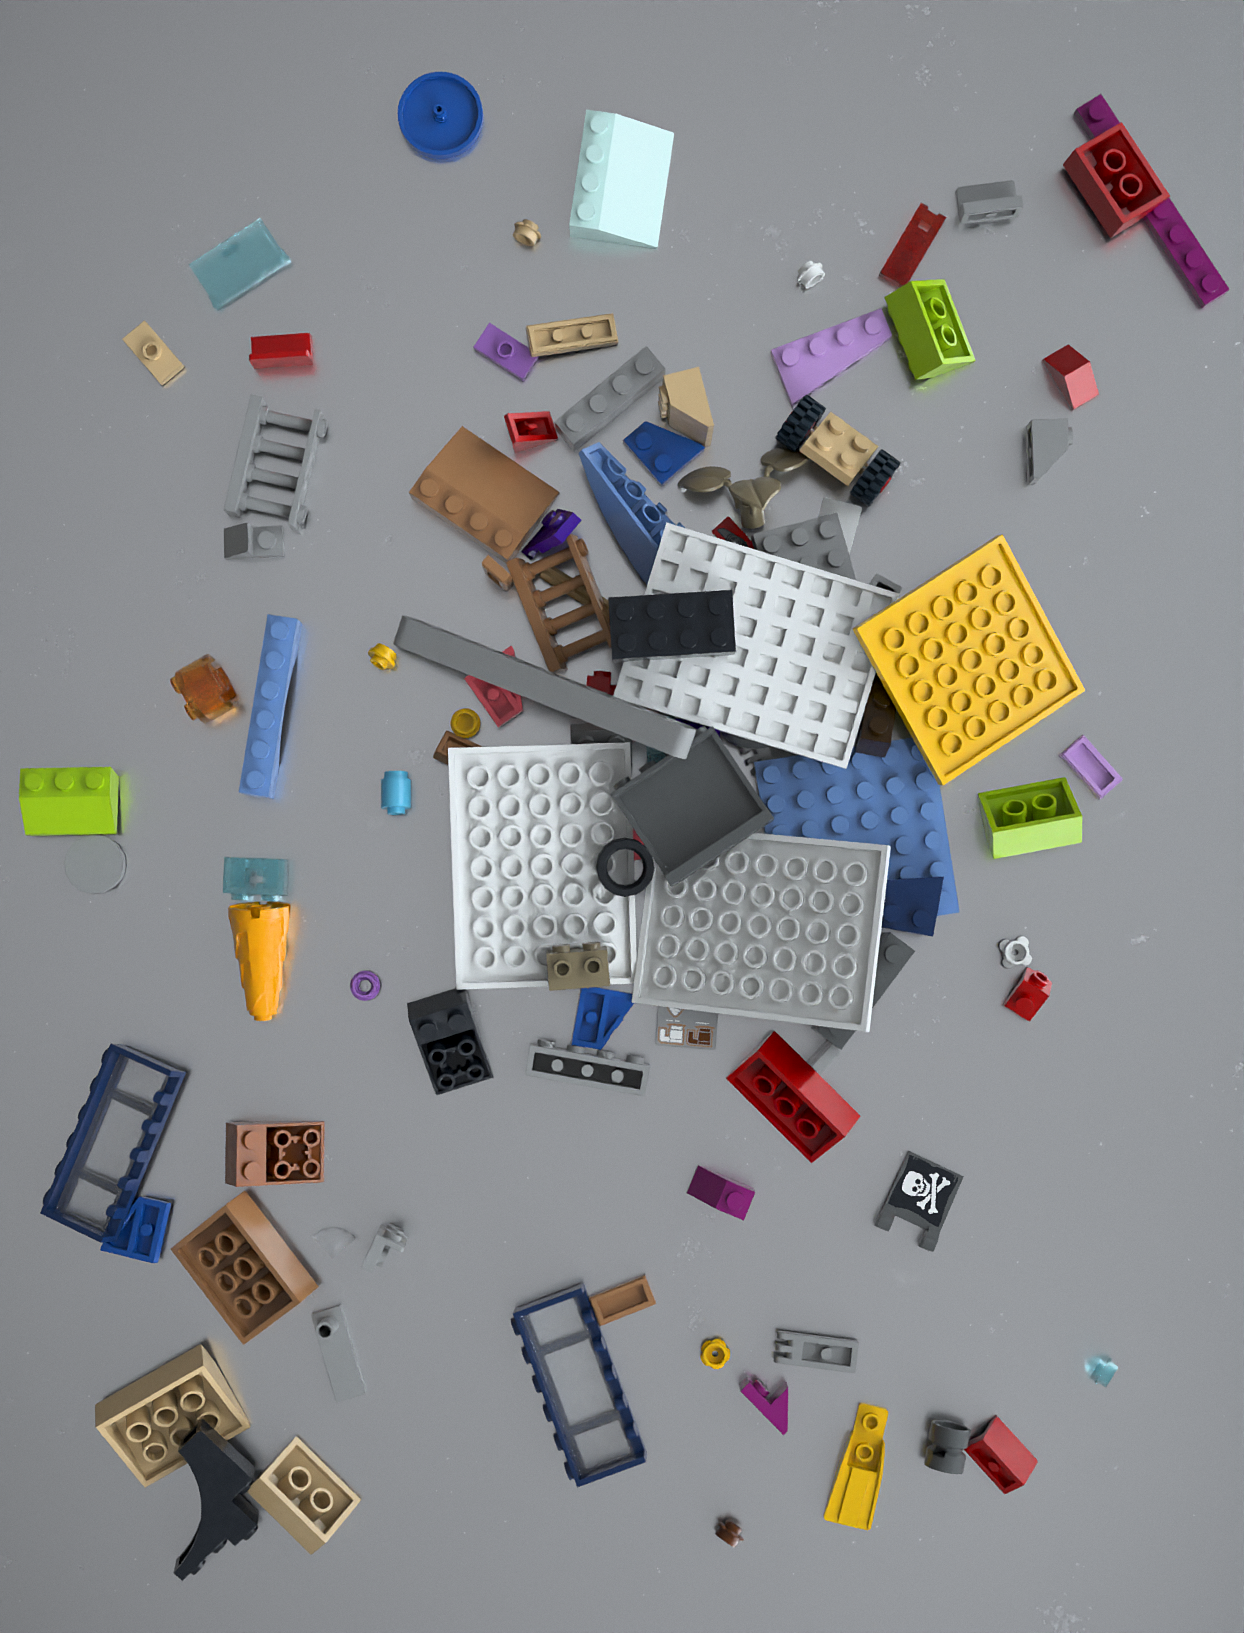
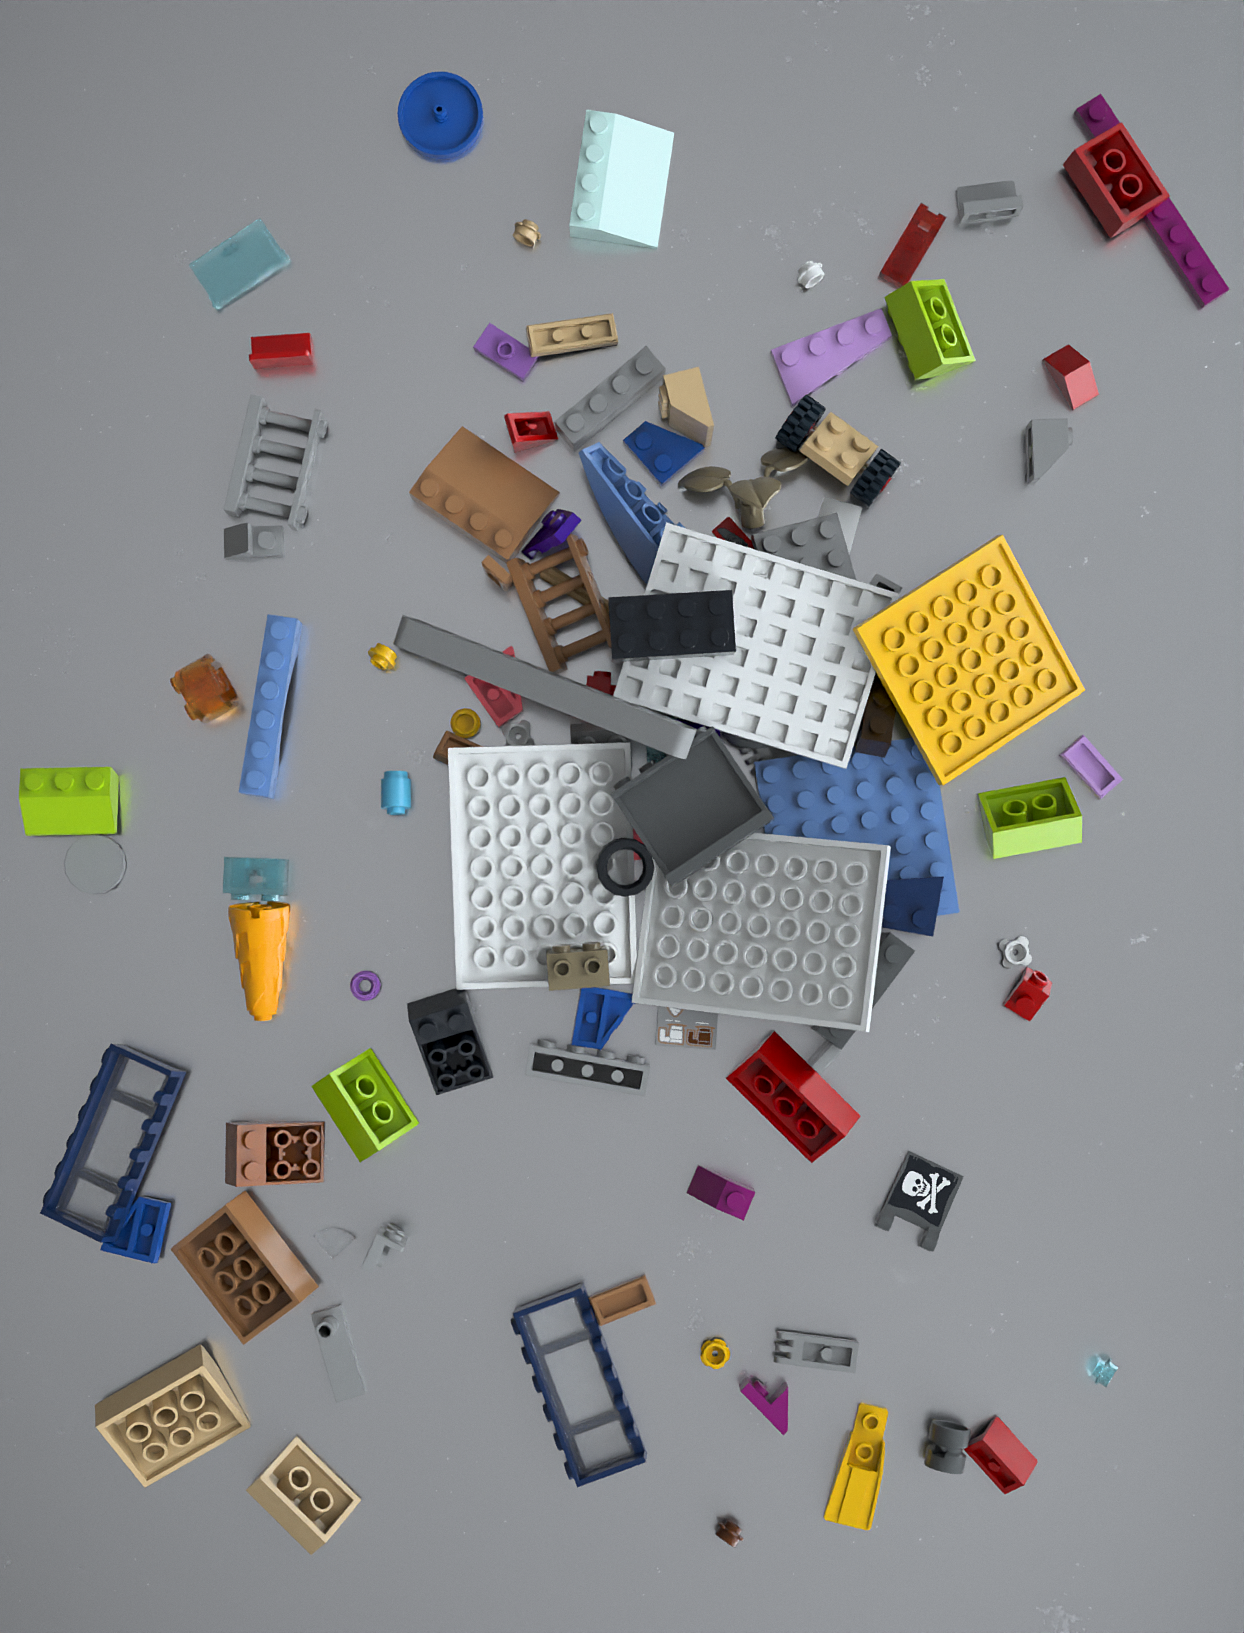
tan plate [122,320,184,386] -> none
black arch [174,1418,259,1581] -> none
none -> lime slope [311,1048,419,1163]
none -> white plate [502,720,534,746]

